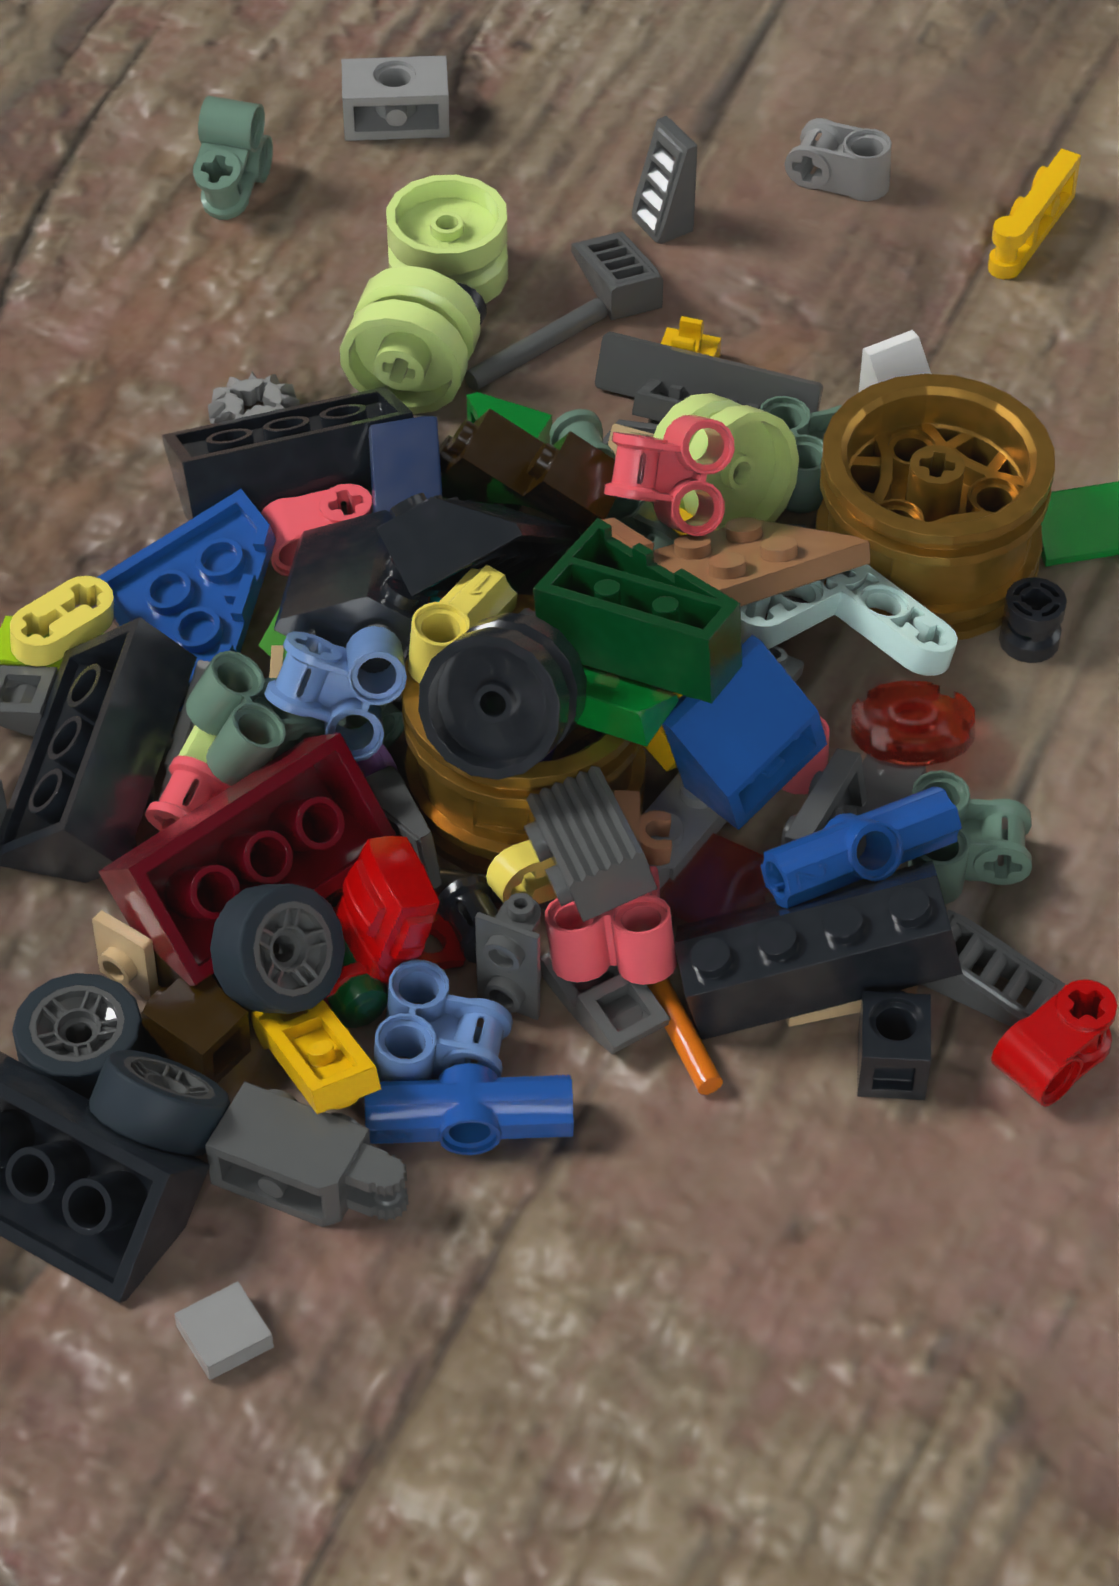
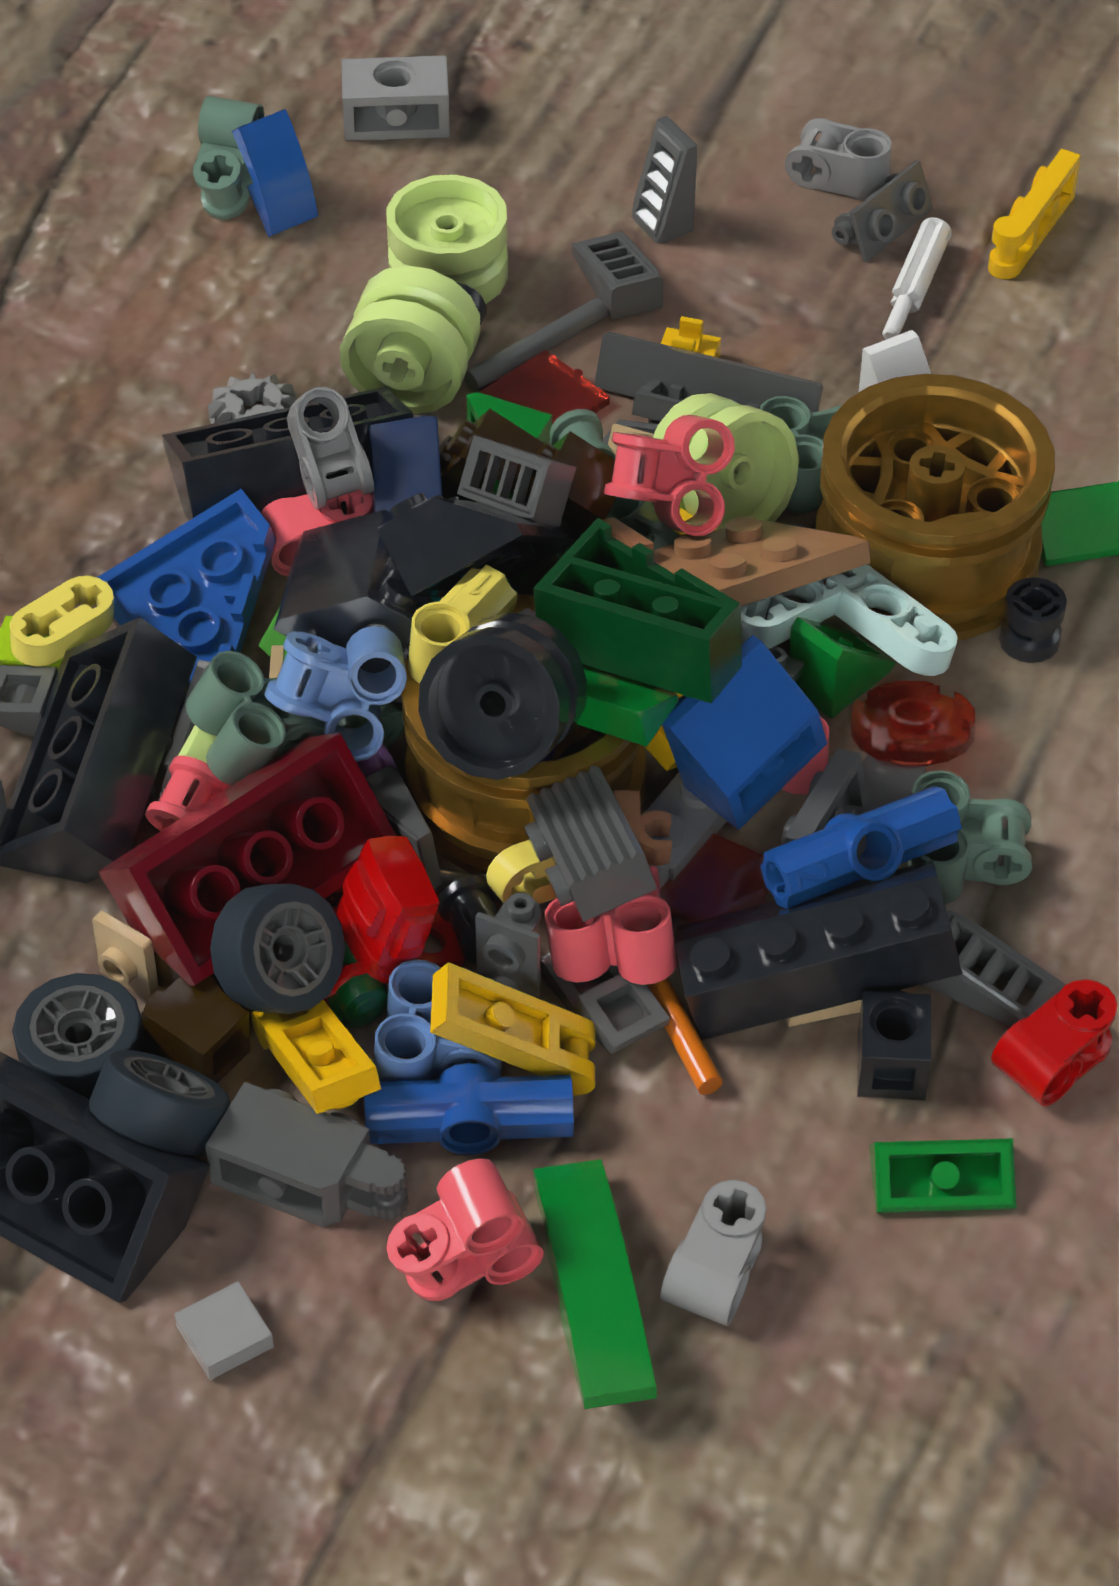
none -> blue slope [232,109,318,237]
none -> light grey piece [287,387,374,509]
none -> coral piece [386,1159,544,1301]
none -> yellow plate [430,962,596,1096]
none -> dark grey slope [457,435,576,527]
none -> clear red piece [479,350,610,425]
none -> green slope [533,1159,657,1409]
none -> light grey piece [660,1180,767,1326]
none -> green slope [789,617,896,719]
none -> dark grey hinge [832,160,933,262]
none -> green slope [869,1138,1017,1213]
none -> white axle [882,217,952,340]

